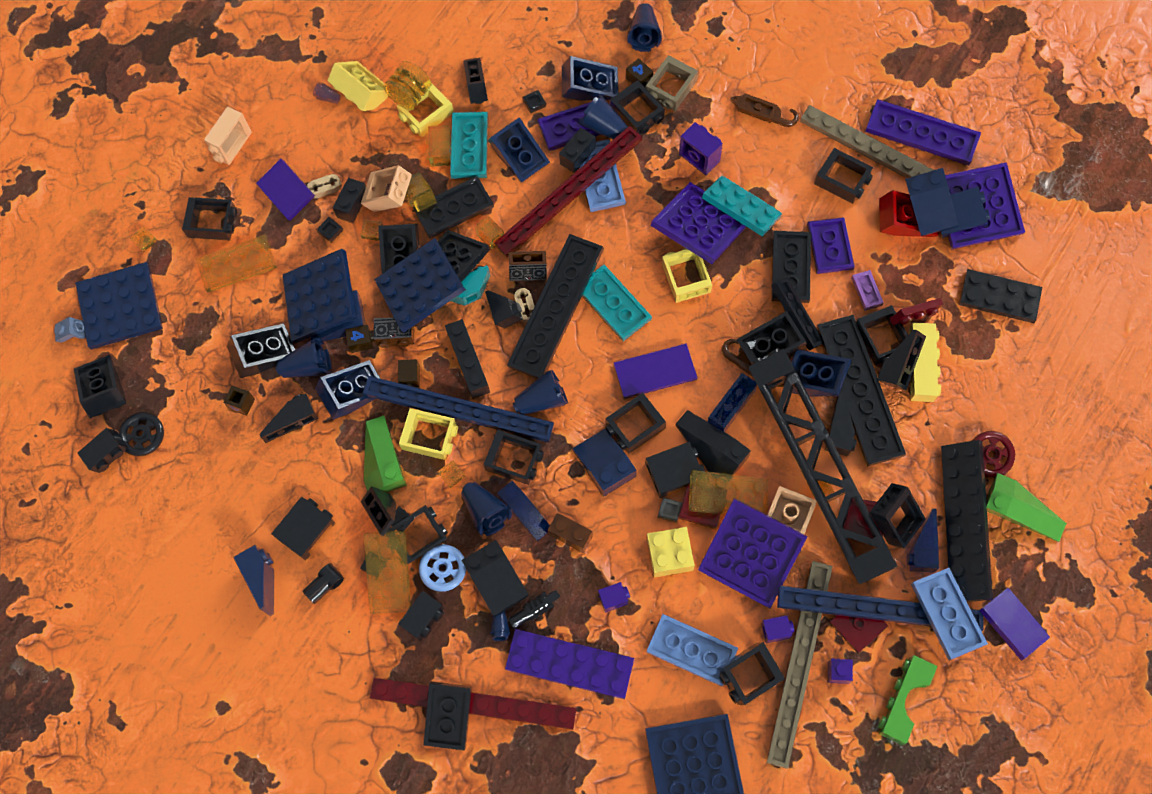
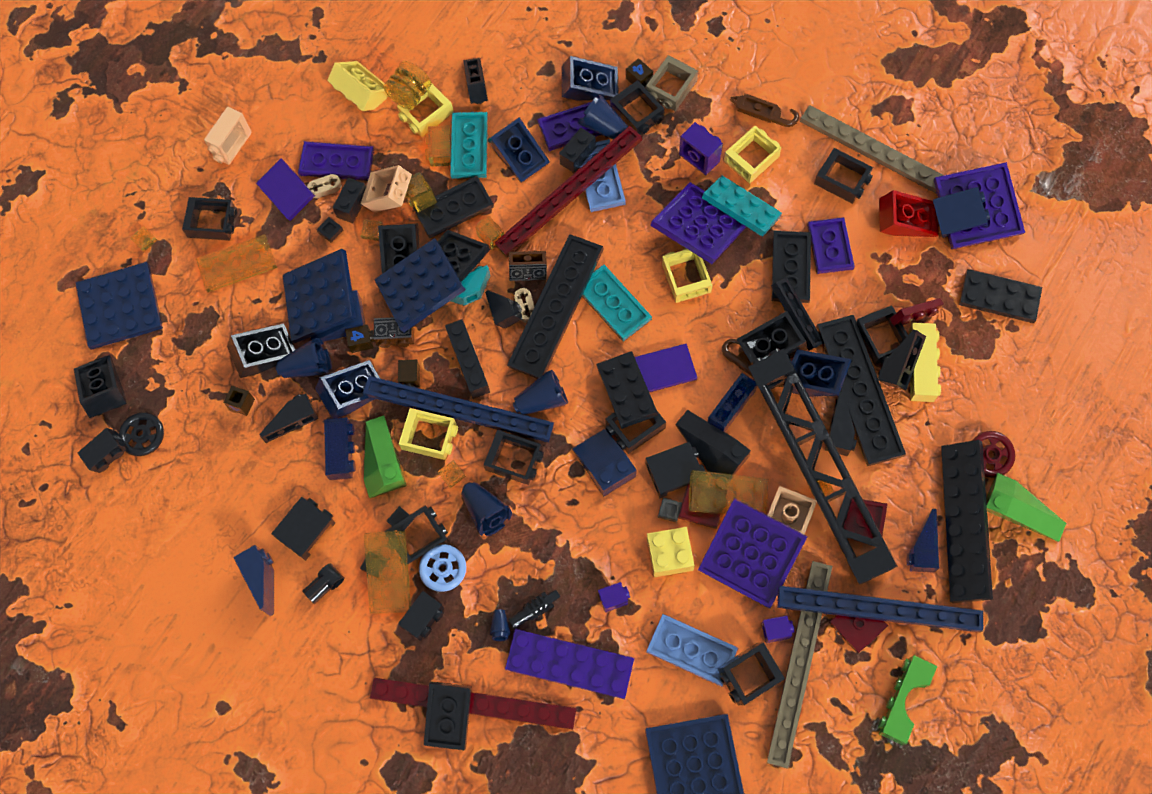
sand blue bracket [54,317,86,343] -> none
cone [313,83,341,104] -> none
black slope [360,486,396,536] -> none
black slope [461,540,529,617] -> none
clear blue slope [497,480,550,542] -> none
black tile [523,90,546,113] -> none
reddish brown brick [548,513,593,554] -> none
dark blue cone [627,3,662,52] -> none
dark purple brick [828,659,853,684] -> none
medium lavender plate [851,270,884,311] -> none
dark purple plate [865,99,981,166] -> none
black window [870,483,926,548] -> none
dark blue slope [905,168,959,237] -> none
medium blue plate [911,568,988,660] -> none
dark purple tile [979,588,1050,661] -> none
none -> dark purple tile [298,141,374,181]
none -> clear blue brick [324,417,356,480]
none -> black plate [596,351,658,429]
none -> light yellow window [724,126,781,184]

